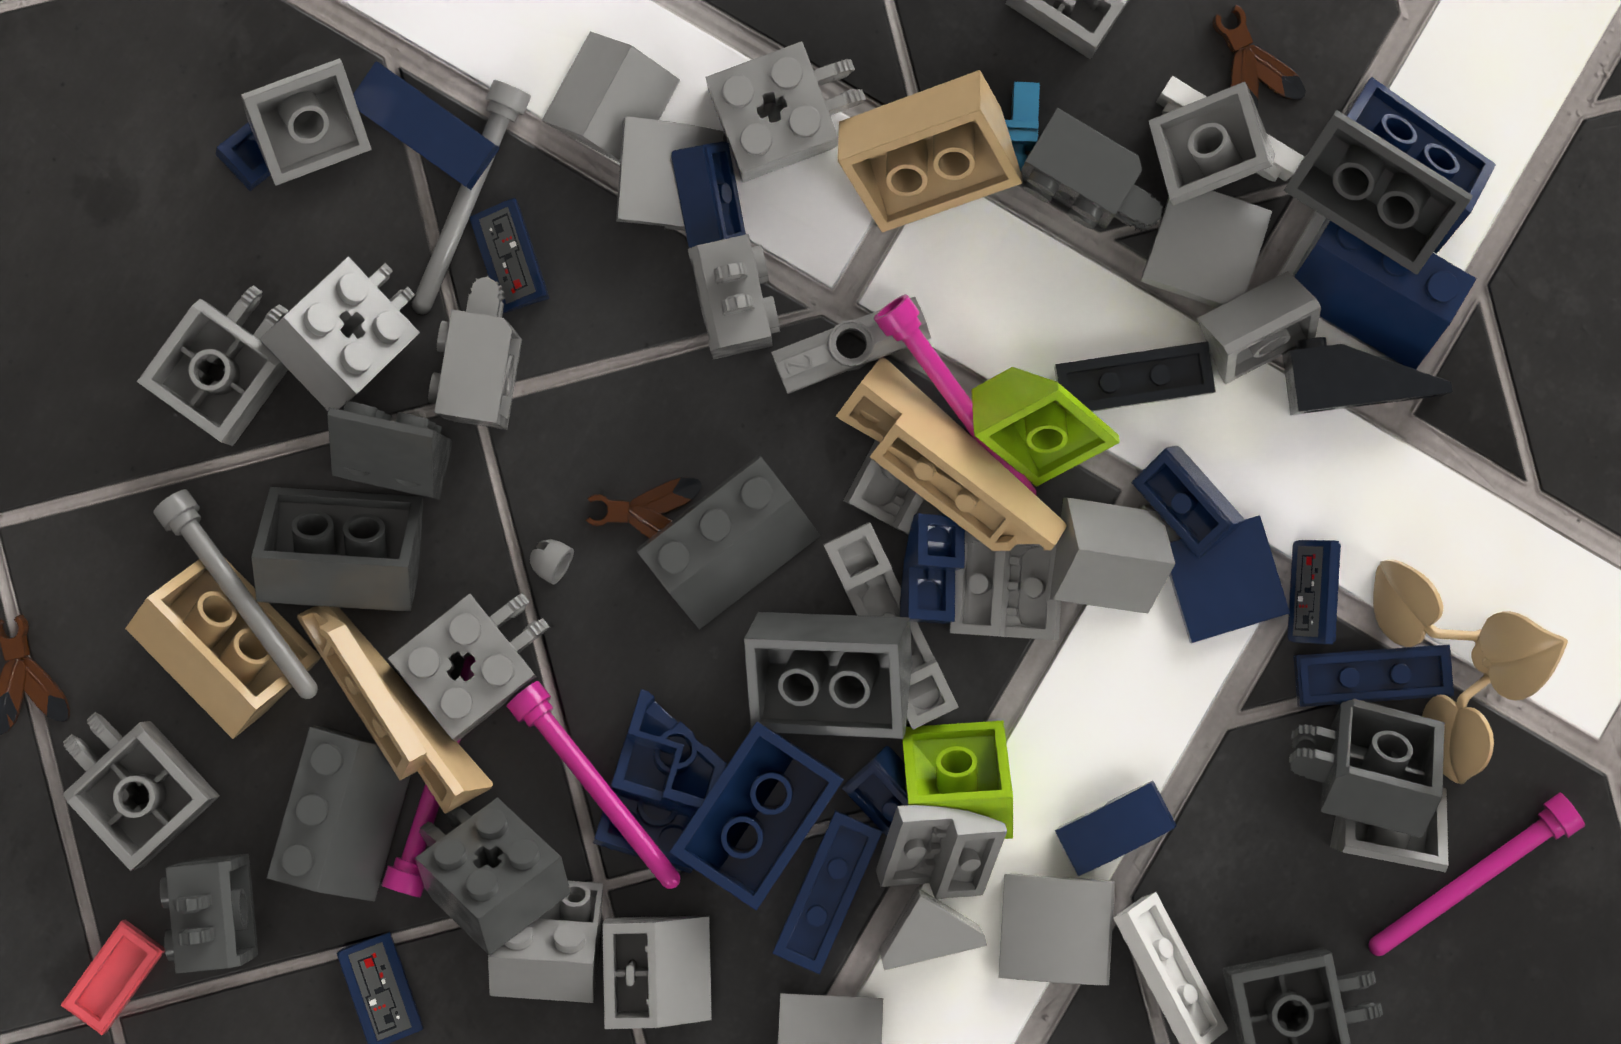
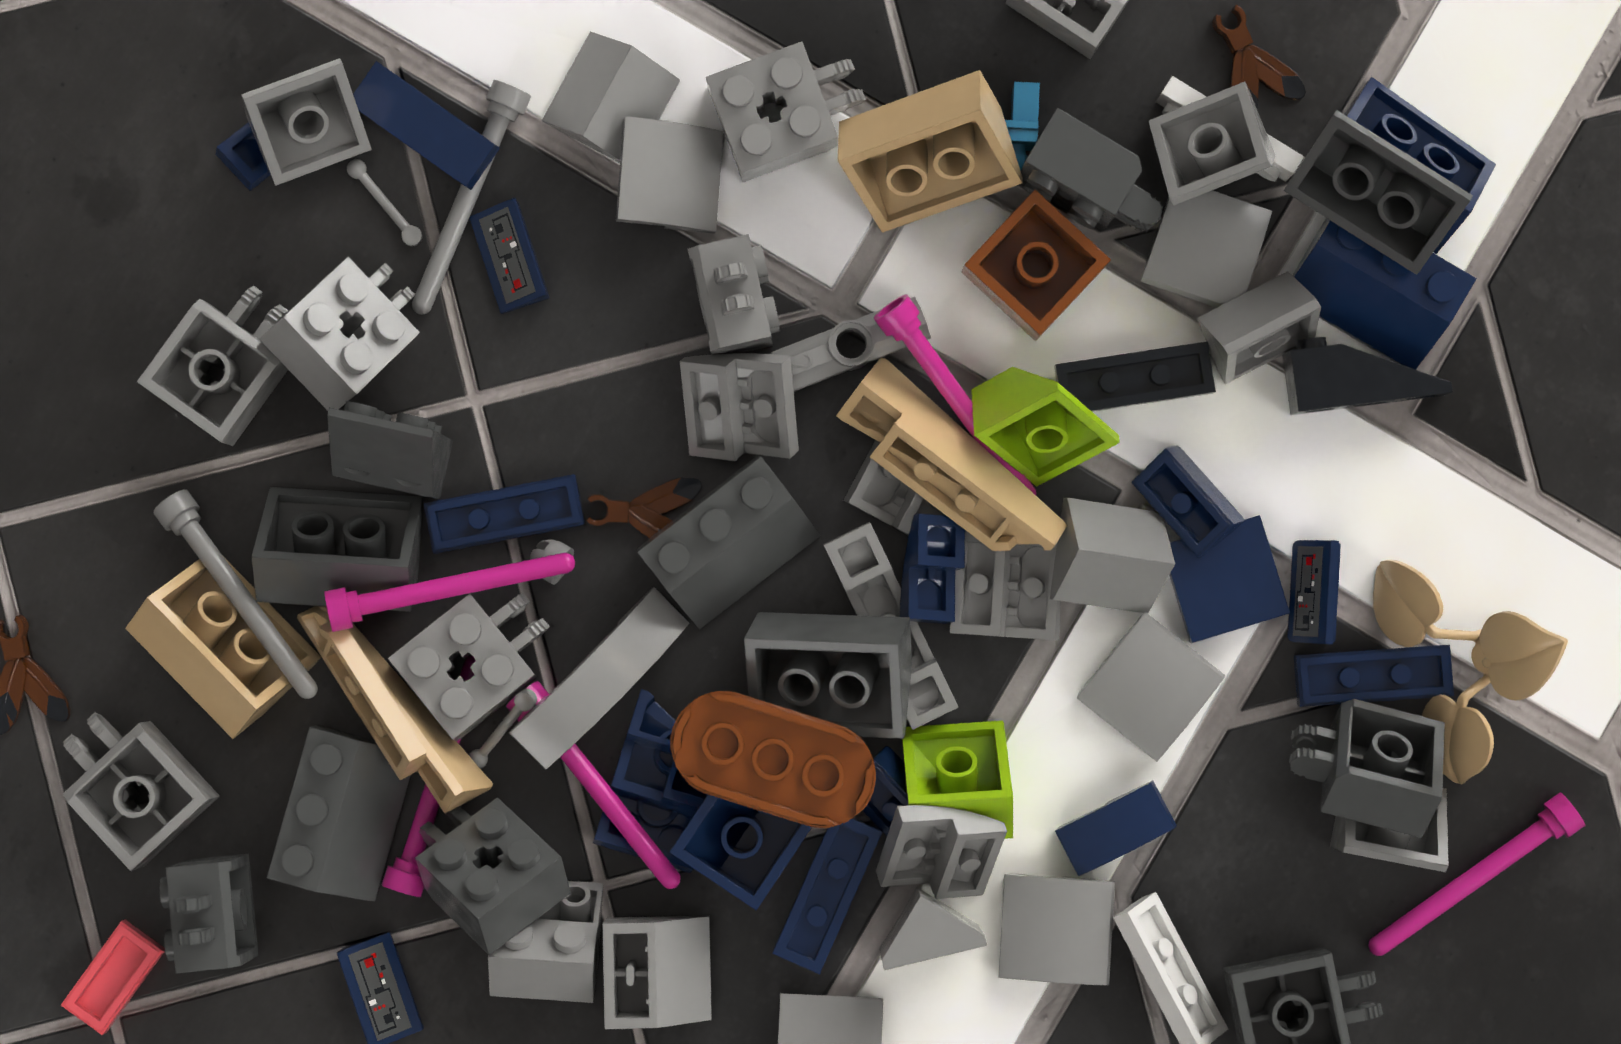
light grey hinge [428,276,522,430] -> none
dark blue slope [671,141,746,248] -> none
none -> dark pink piece [324,553,575,632]
none -> light grey hinge [347,159,423,246]
none -> dark blue tile [424,474,585,554]
none -> light grey hinge [469,689,537,769]
none -> light grey slope [509,587,689,770]
none -> dark orange tile [670,691,876,828]
none -> light grey slope [680,353,799,461]
none -> dark orange brick [961,189,1111,341]
none -> light grey slope [1076,611,1225,762]

